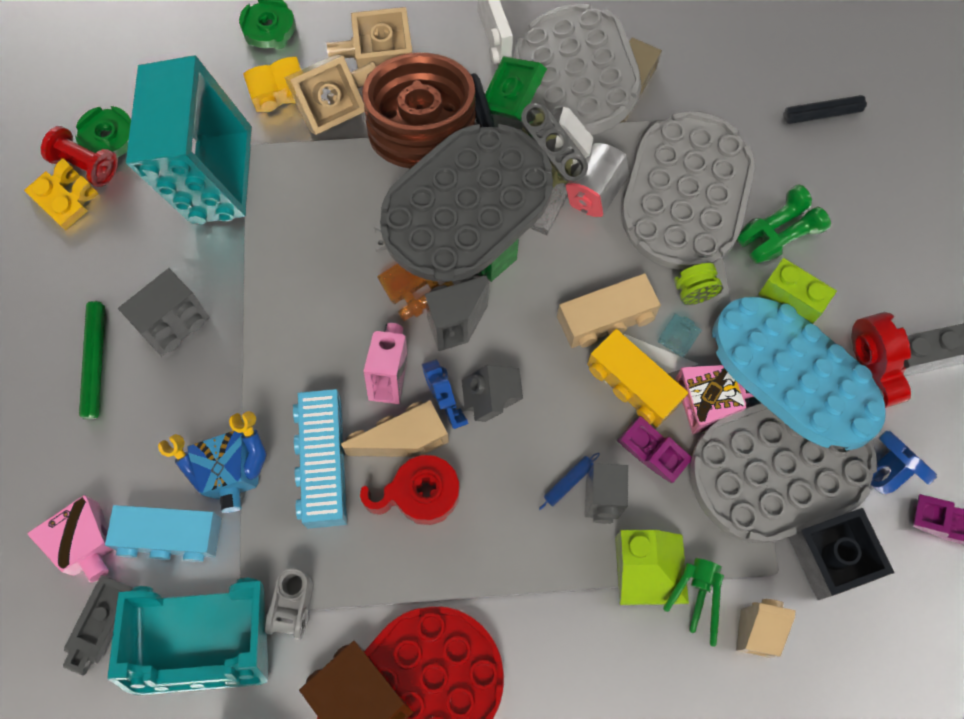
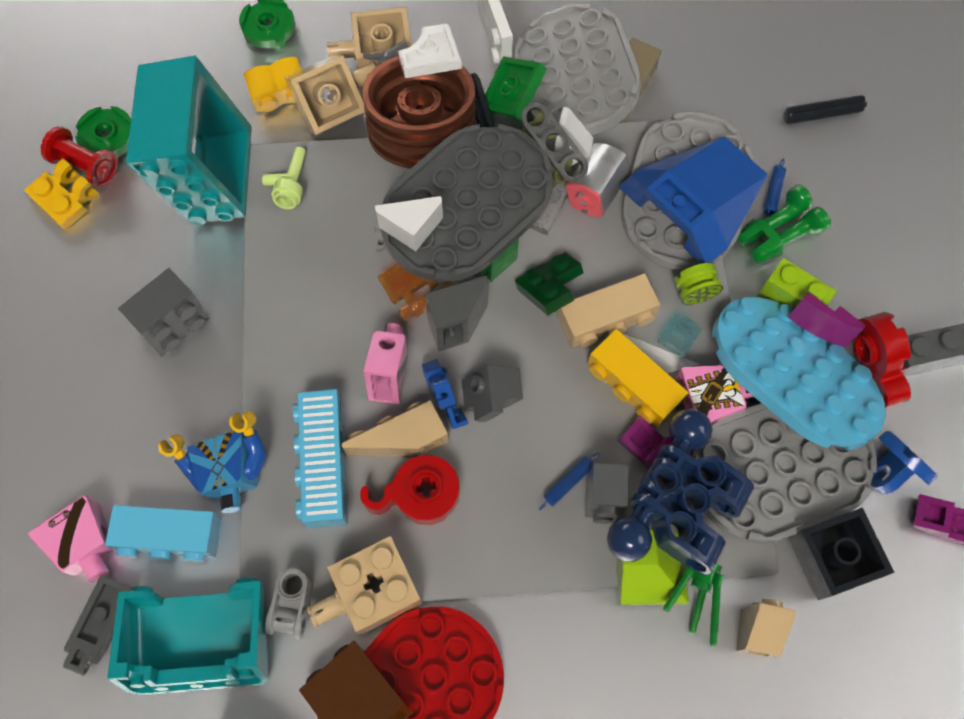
green axle [79,301,105,420] -> none
none -> yellowish green piece [262,147,306,210]
none -> tan brick [306,536,423,635]
none -> dark grey bar [363,40,409,65]
none -> white slope [375,196,443,251]
none -> white tile [398,23,462,78]
none -> dark green plate [515,252,584,316]
none -> dark blue connector [606,408,754,575]
none -> blue wedge [619,136,768,264]
none -> blue piece [763,158,786,217]
none -> magenta slope [788,292,866,347]

